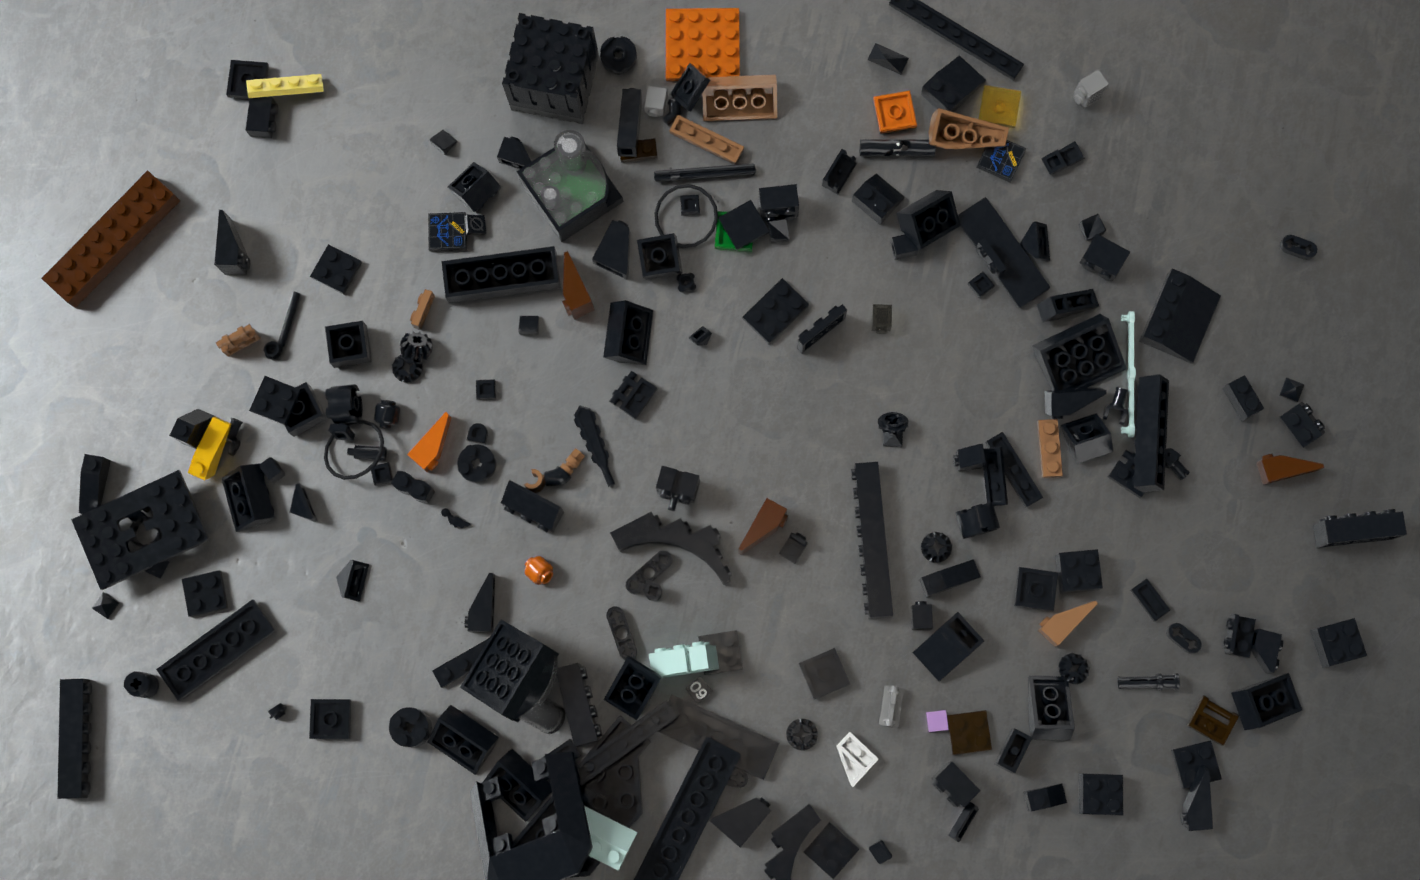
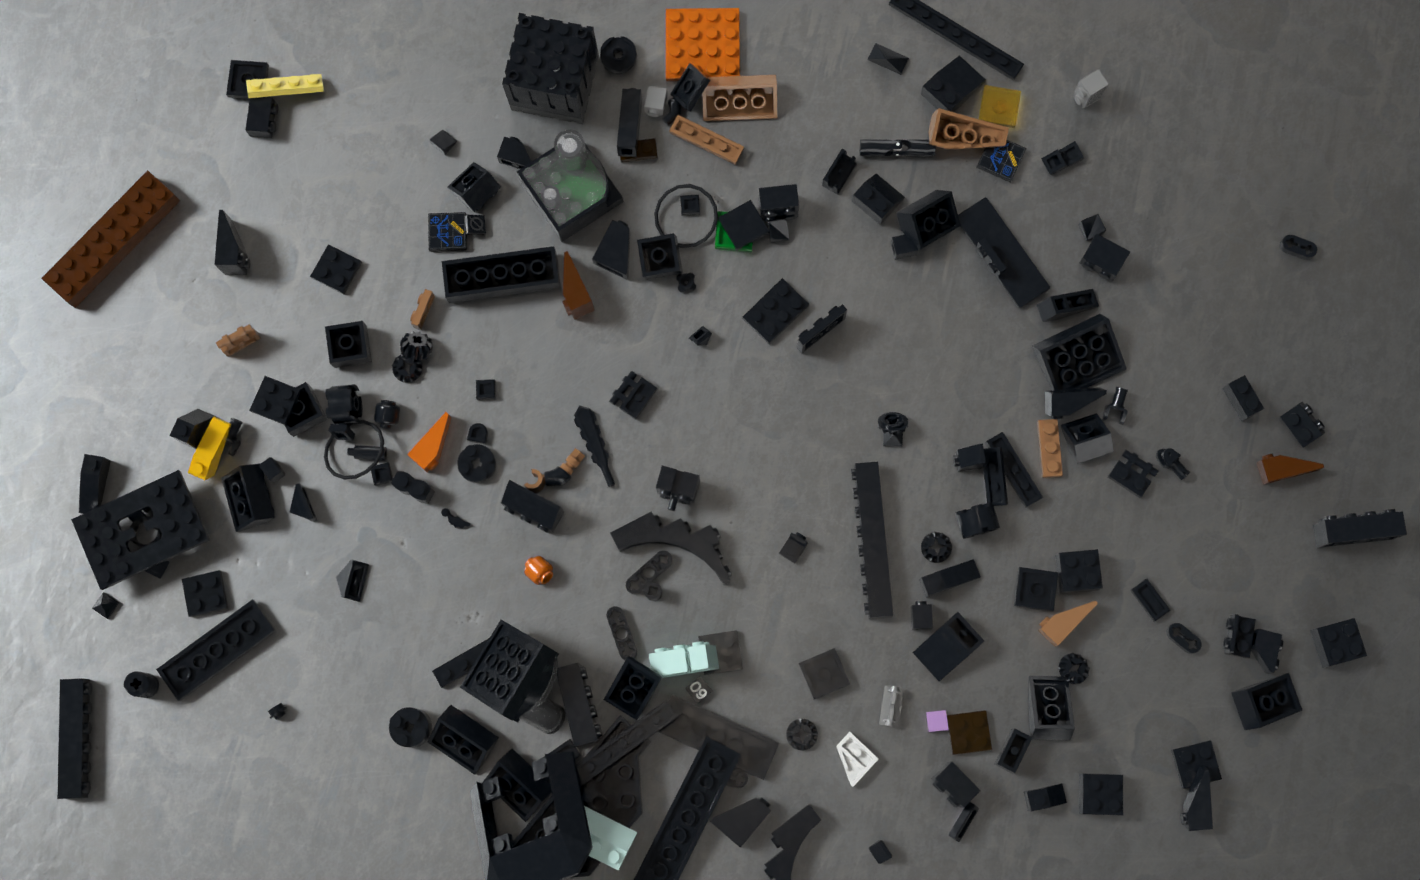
black plate [263,341,282,359] -> none
black bar [277,291,301,347] -> none
black plate [309,699,351,739] -> none
black slope [464,573,495,633] -> none
black slope [518,316,539,335] -> none
black slope [603,300,653,365] -> none
black axle [654,163,756,183] -> none
reddish brown slope [738,498,789,555] -> none
black plate [803,822,859,879] -> none
clear smoke brick [871,304,892,334] -> none
orange plate [873,90,917,134] -> none
black tile [968,271,995,298] -> none
black slope [1020,221,1050,261] -> none
black pin [1117,673,1180,691] -> none
light aqua piece [1121,311,1136,437] -> none
black brick [1133,374,1169,493] -> none
black slope [1139,268,1221,364] -> none
dark brown plate [1187,695,1239,746] -> none
black slope [1280,377,1304,402] -> none

